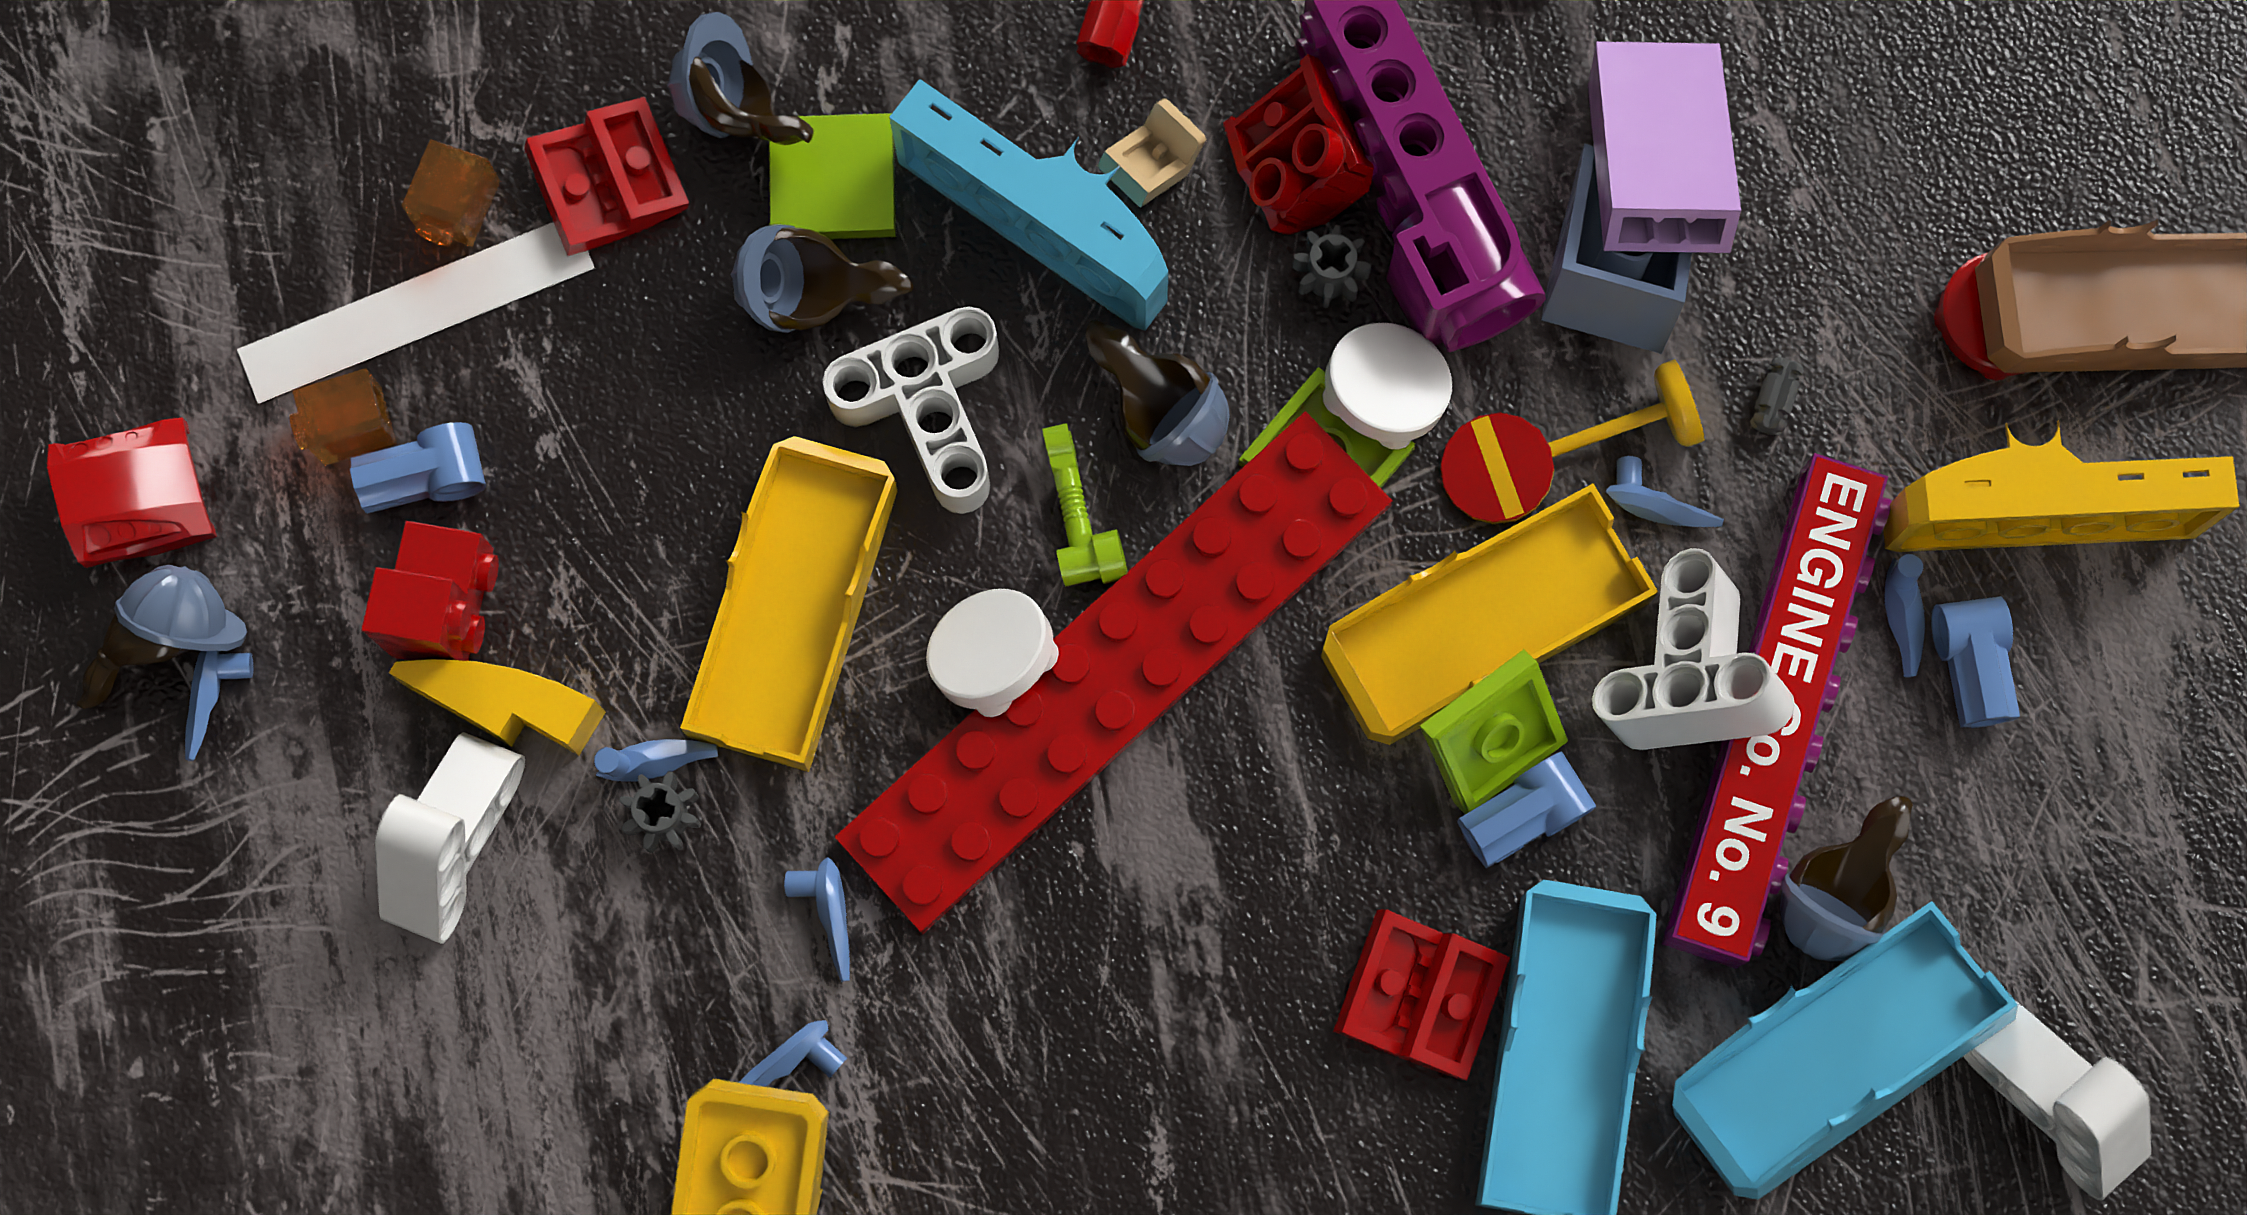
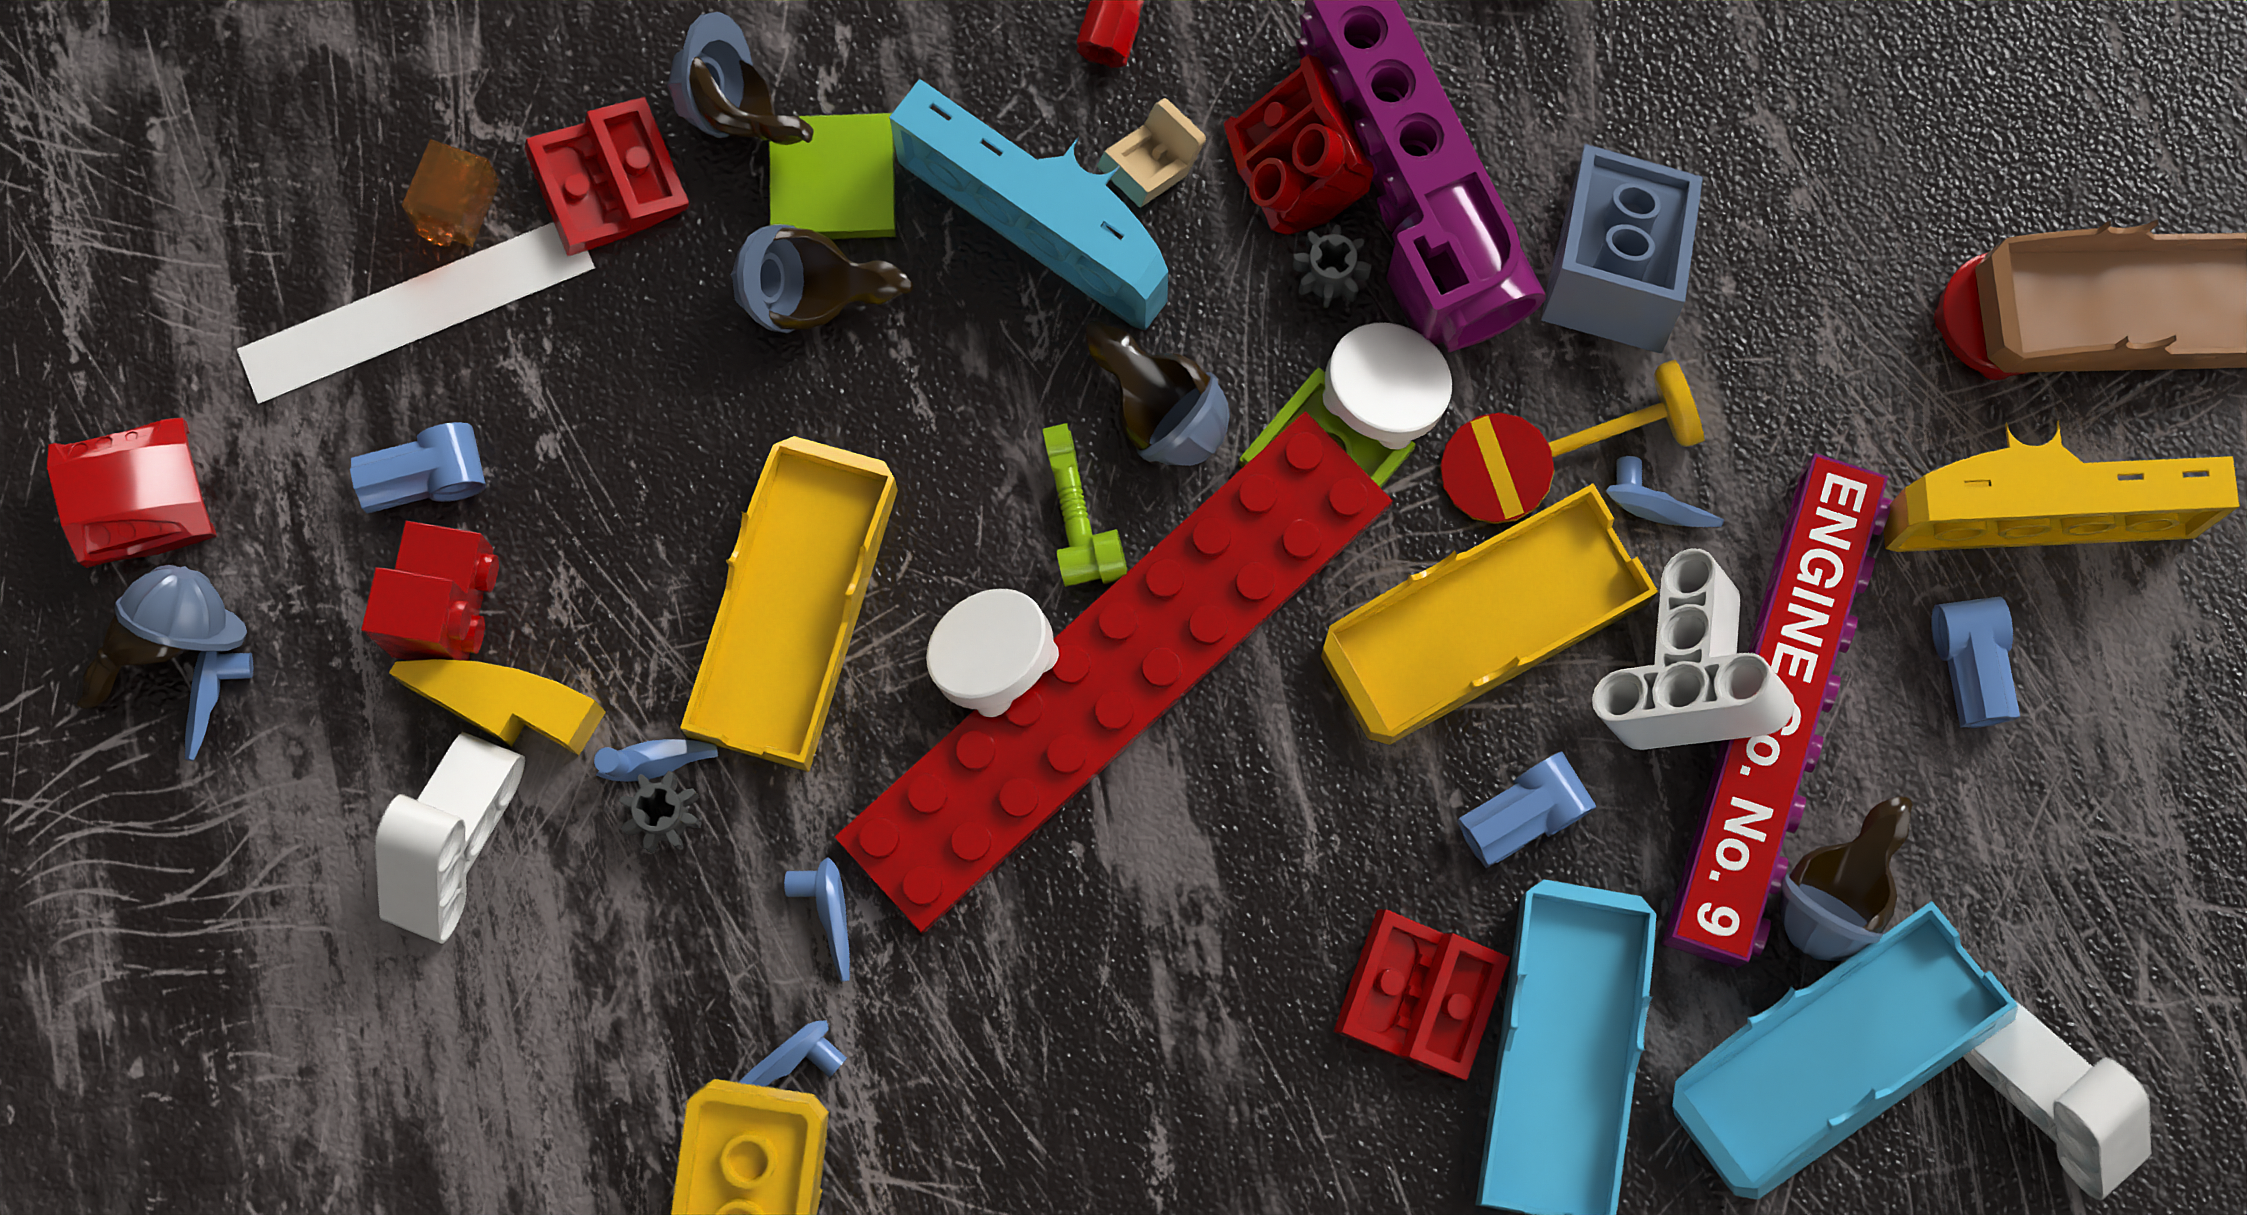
clear orange brick [289,368,397,466] -> none
white beam [823,307,999,514] -> none
lime tile [1420,650,1568,814] -> none
lavender brick [1588,42,1741,253] -> none
dark grey piece [1750,357,1804,436] -> none
medium blue bar [1885,554,1925,677] -> none

